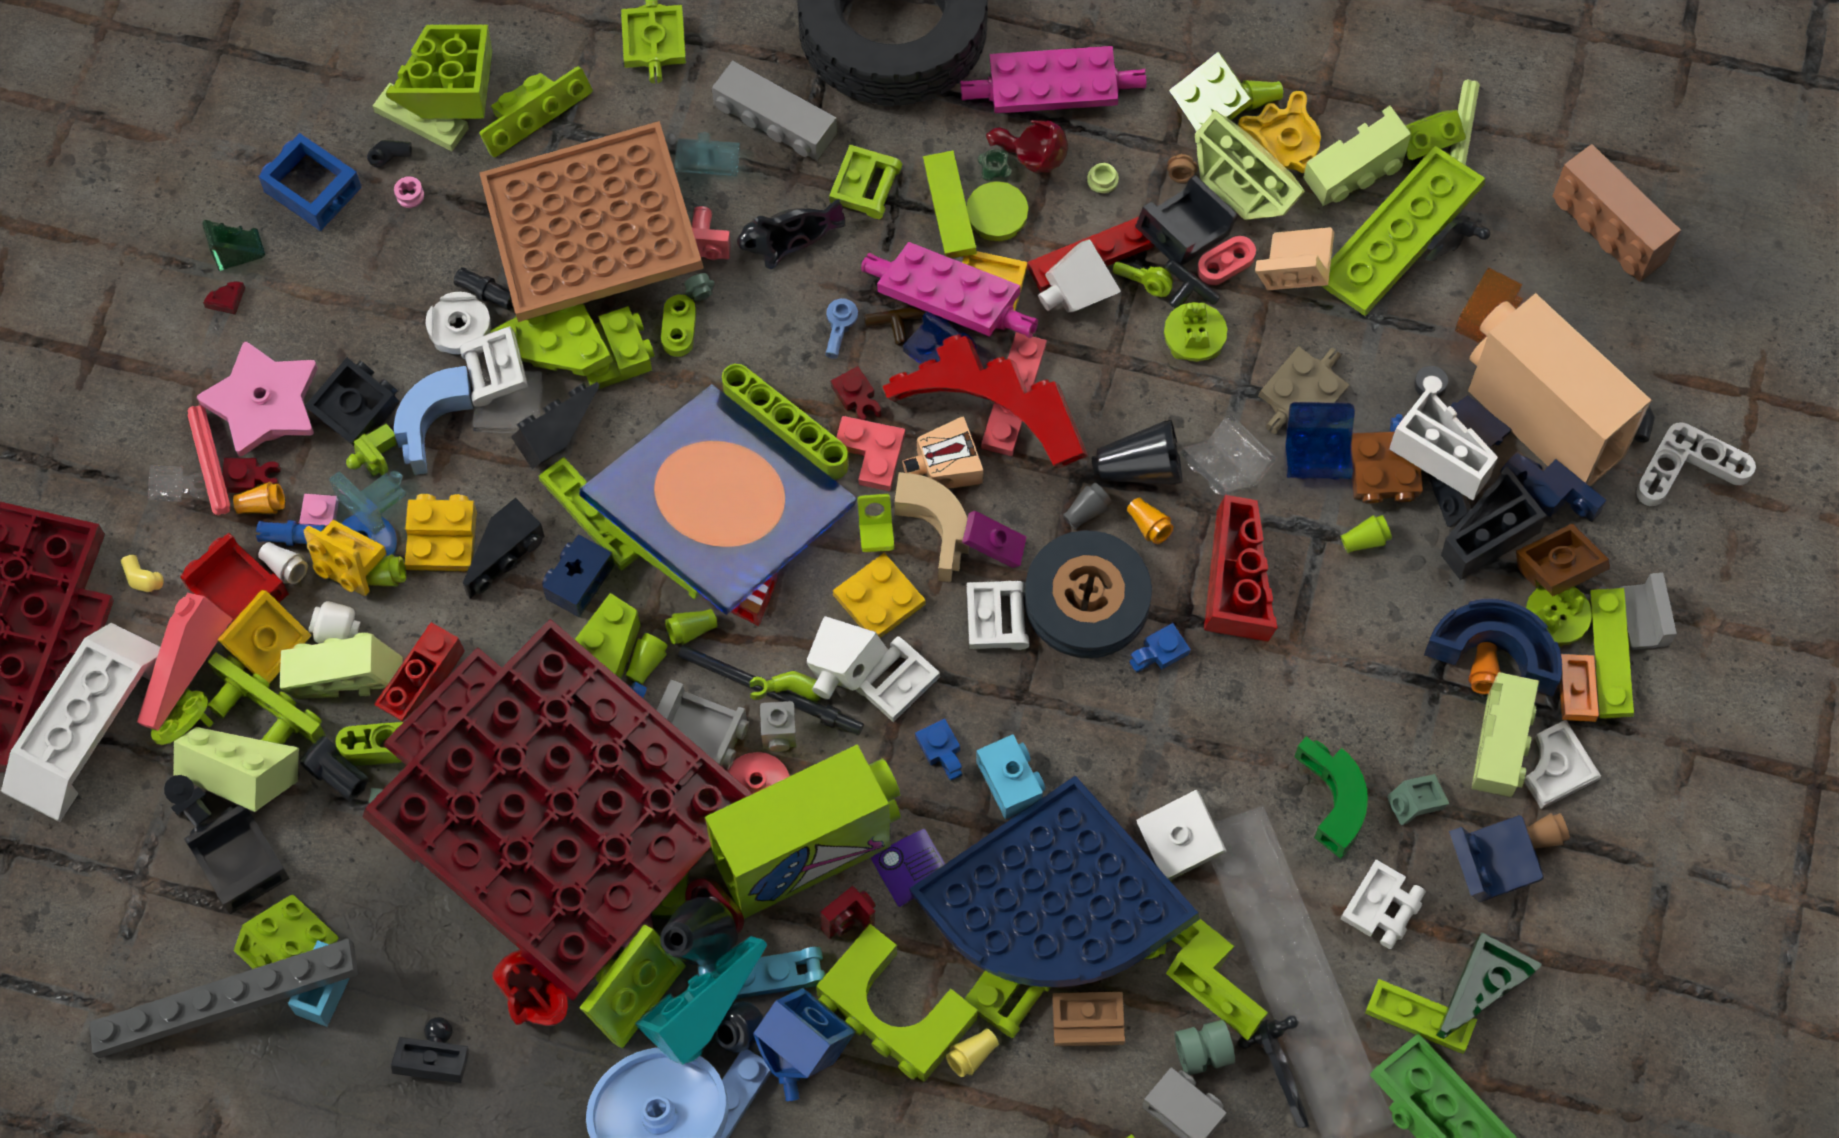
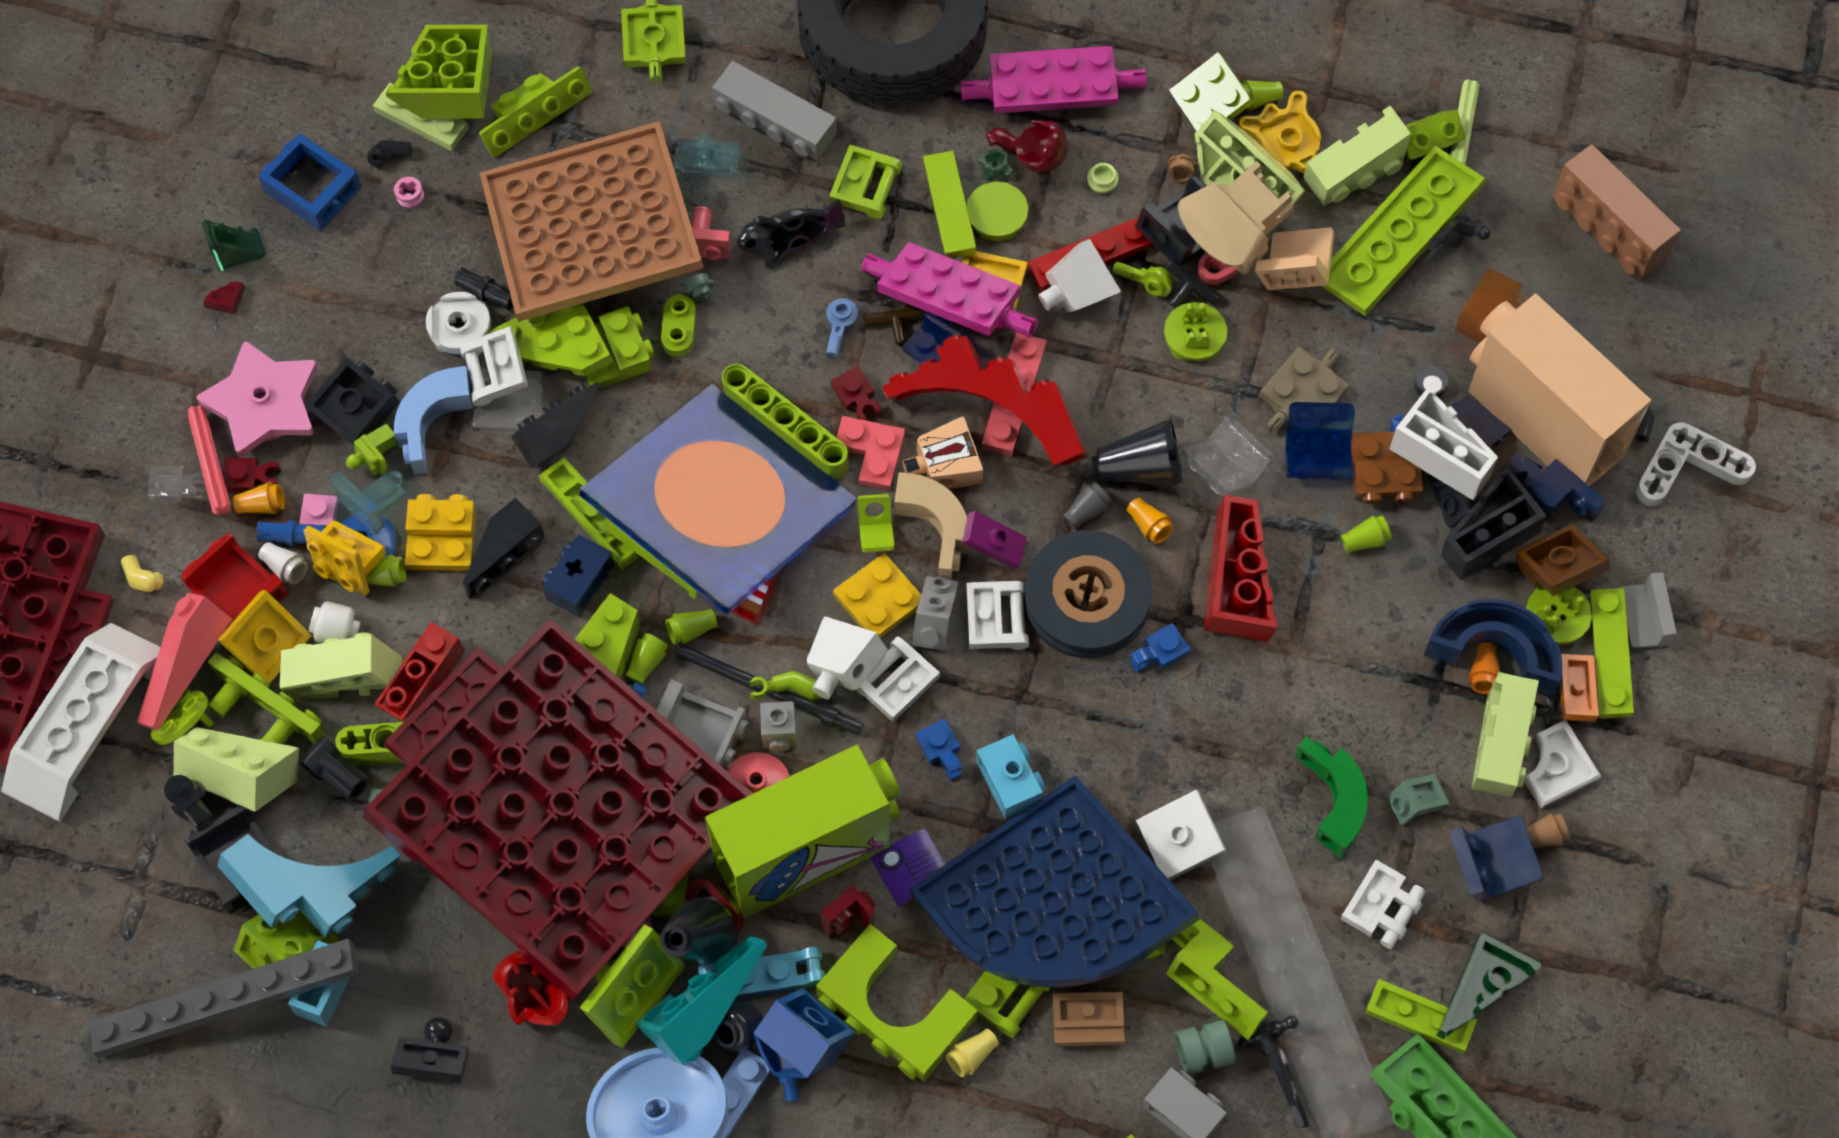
none -> medium azure arch [218,834,401,938]
none -> light grey bracket [912,576,958,651]
none -> tan piece [1178,161,1294,275]

